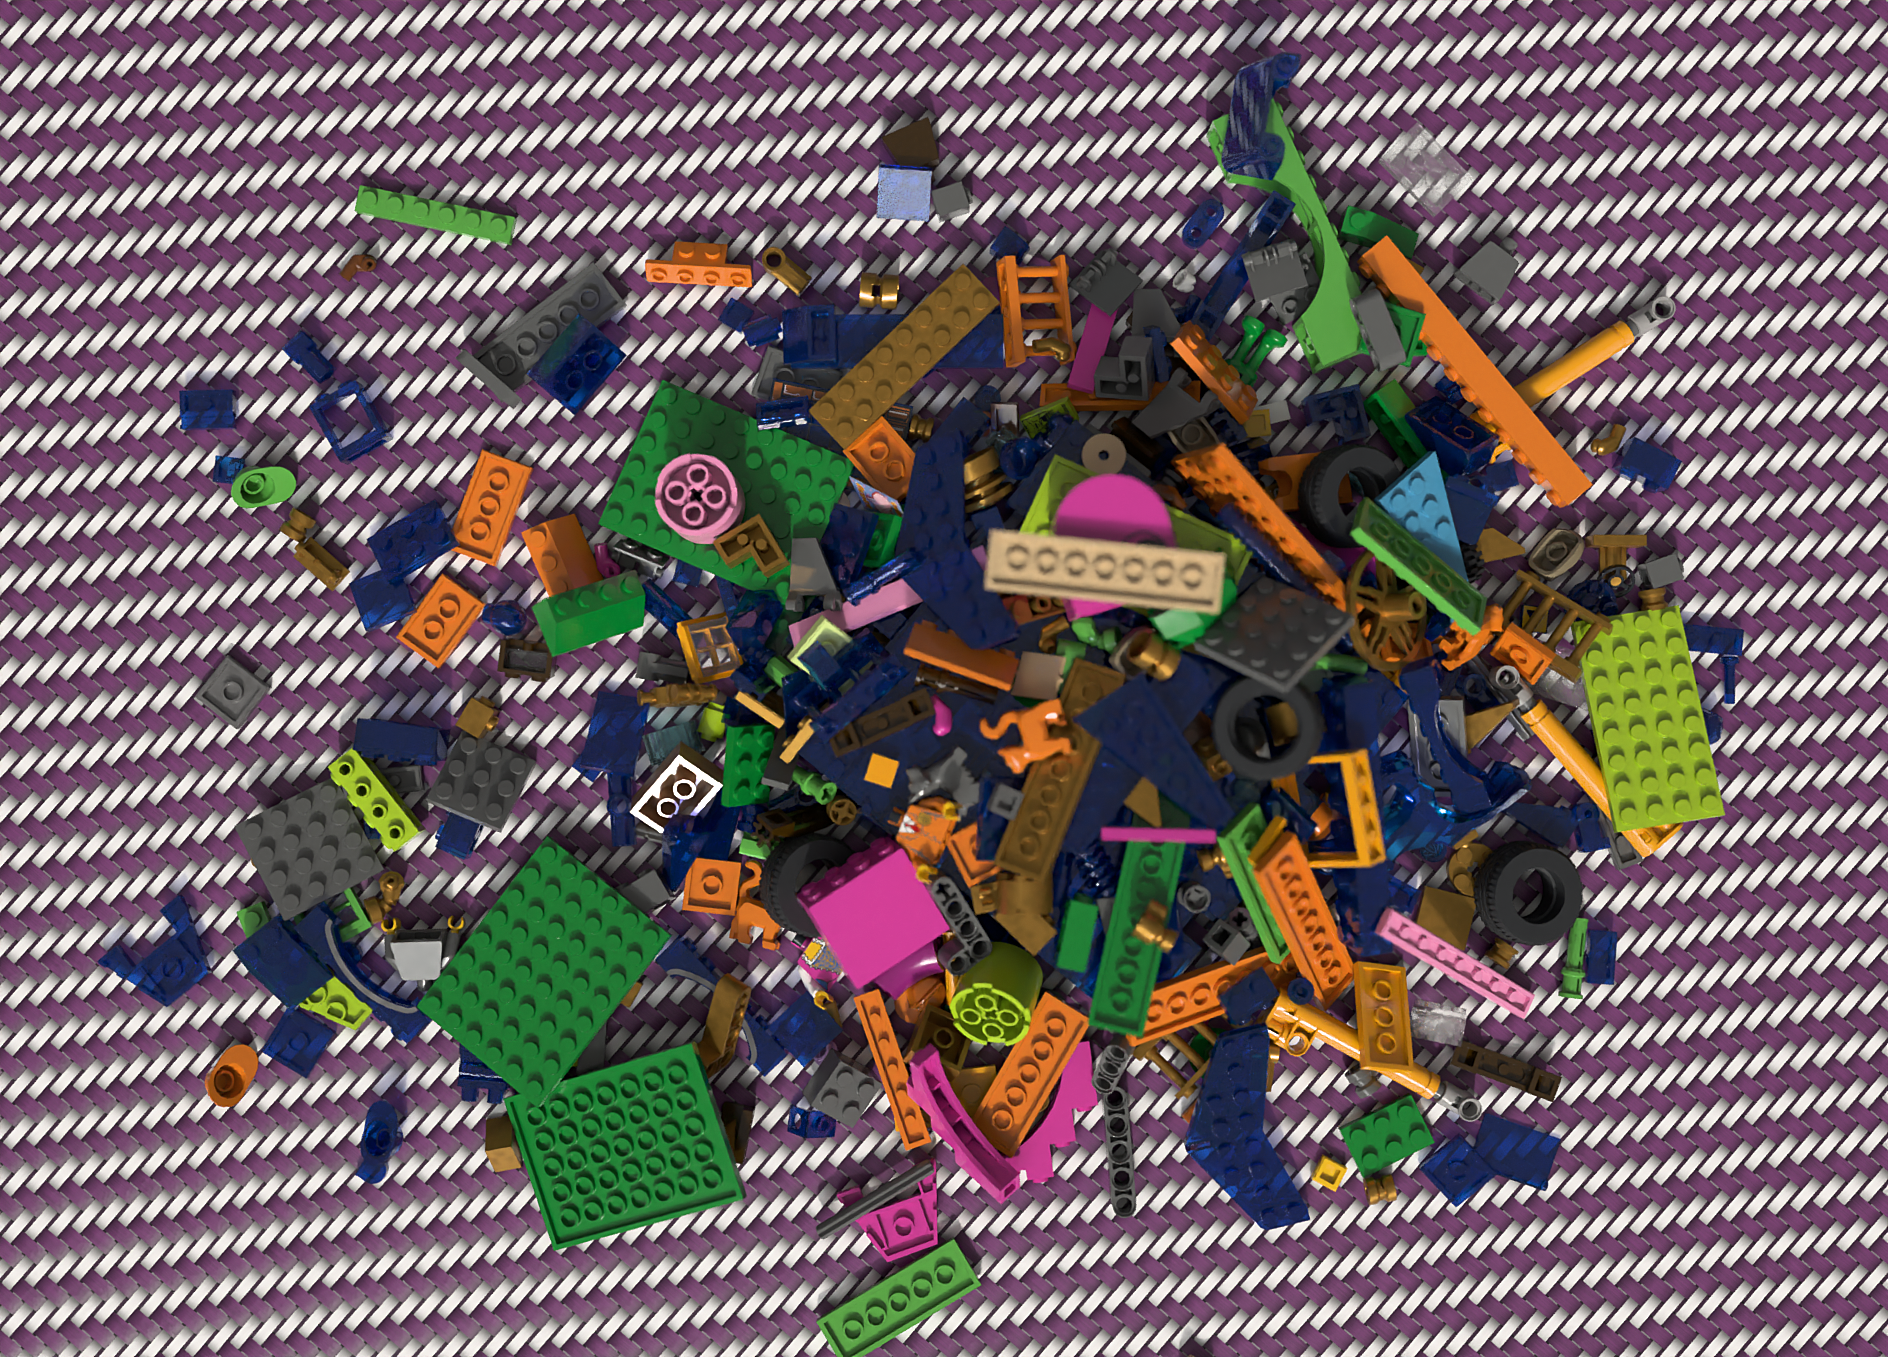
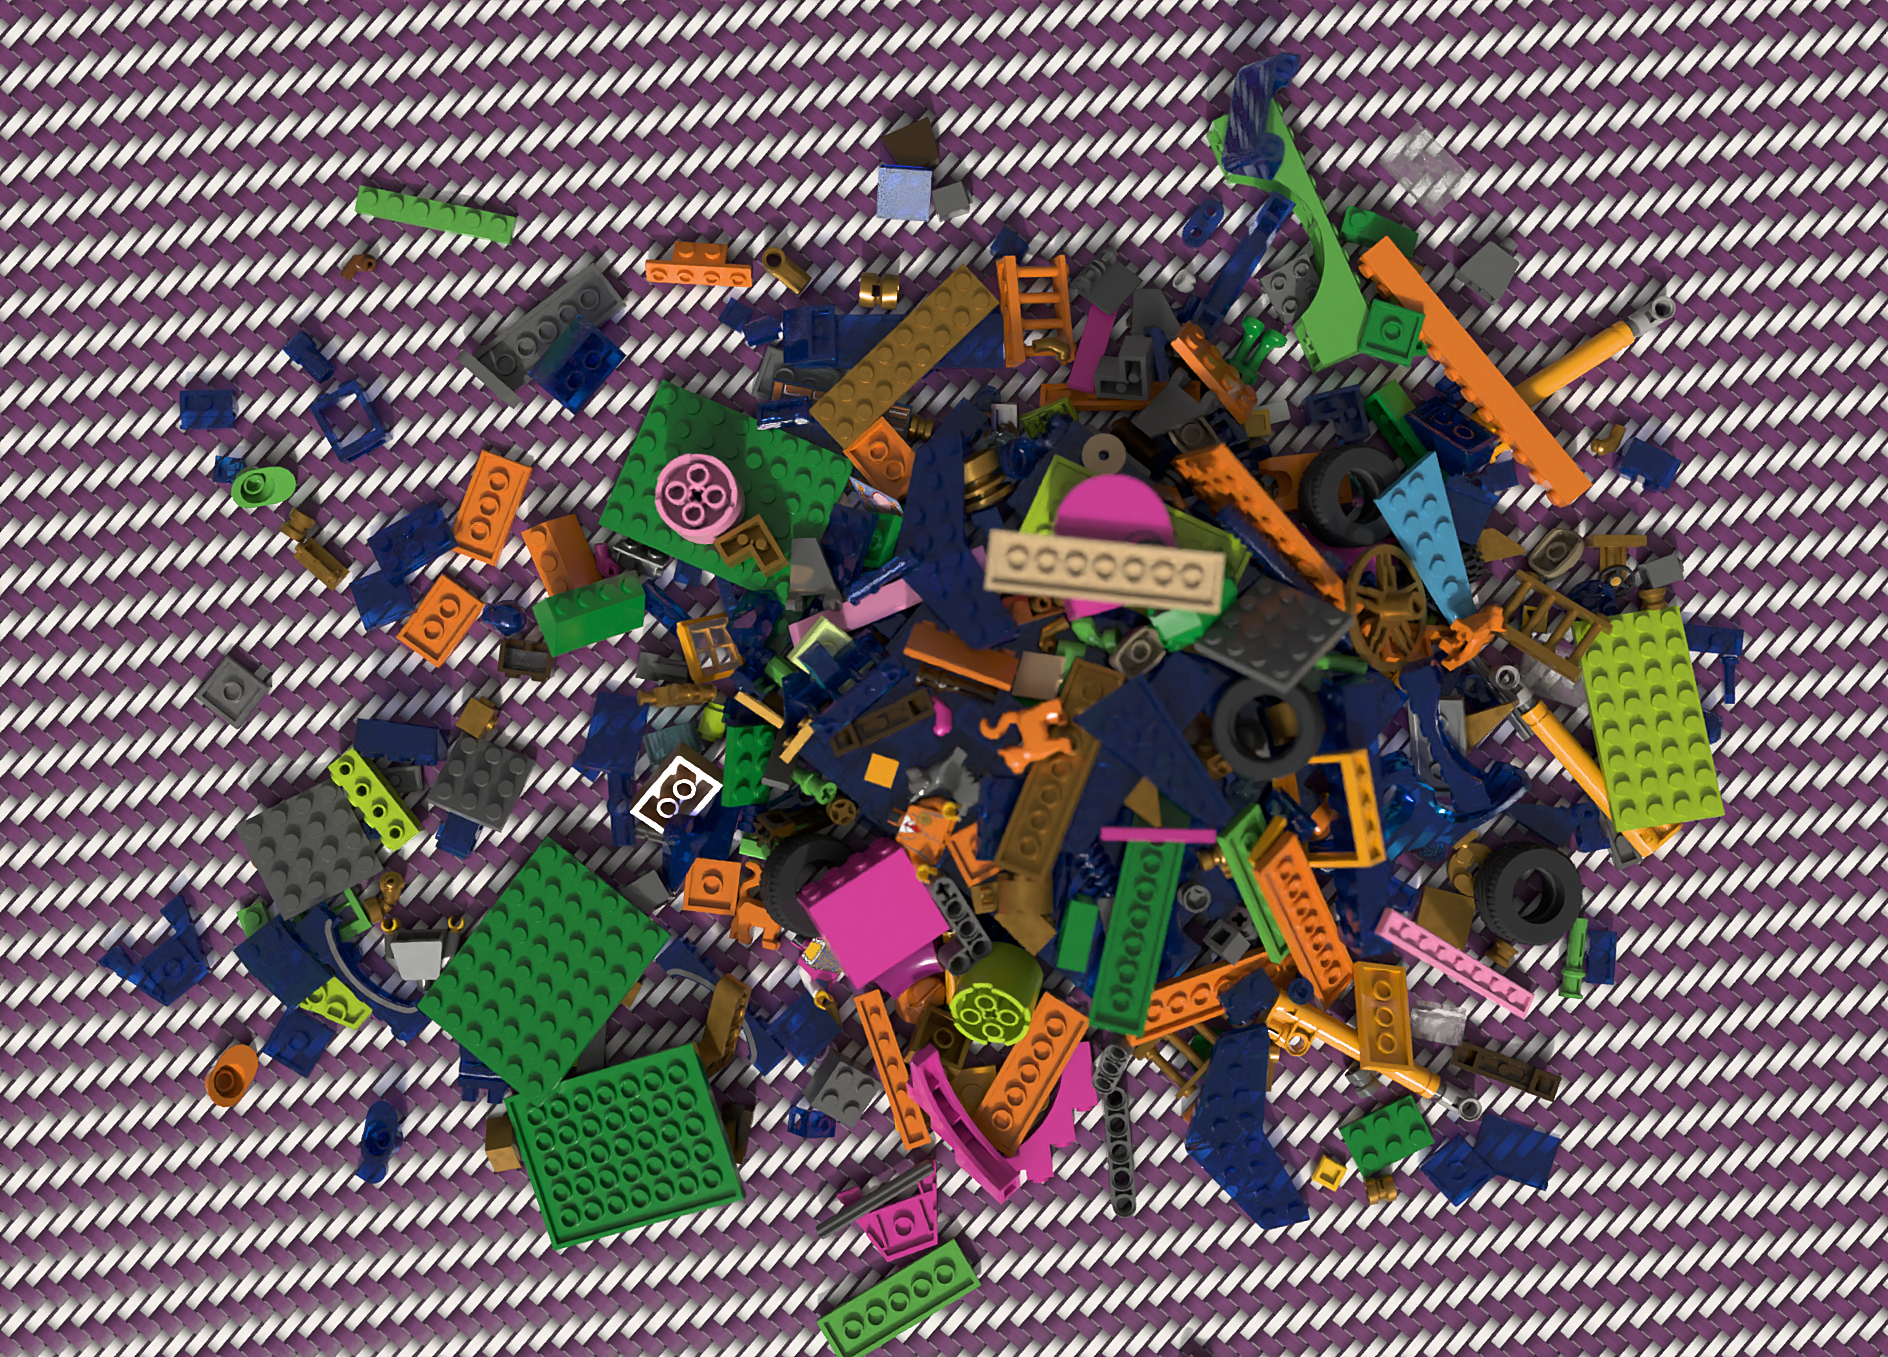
dark grey plate [986,783,1024,820] -> none
pearl gold wheel [1127,629,1181,680] -> none
pearl gold piece [1132,899,1179,953] -> none
dark grey hinge [1242,238,1308,302] -> none
dark grey beam [1349,289,1406,372] -> none
bright green plate [1351,497,1487,636] -> none
clear blue plate [1424,610,1452,642] -> none
orange tile [1490,622,1557,685] -> none

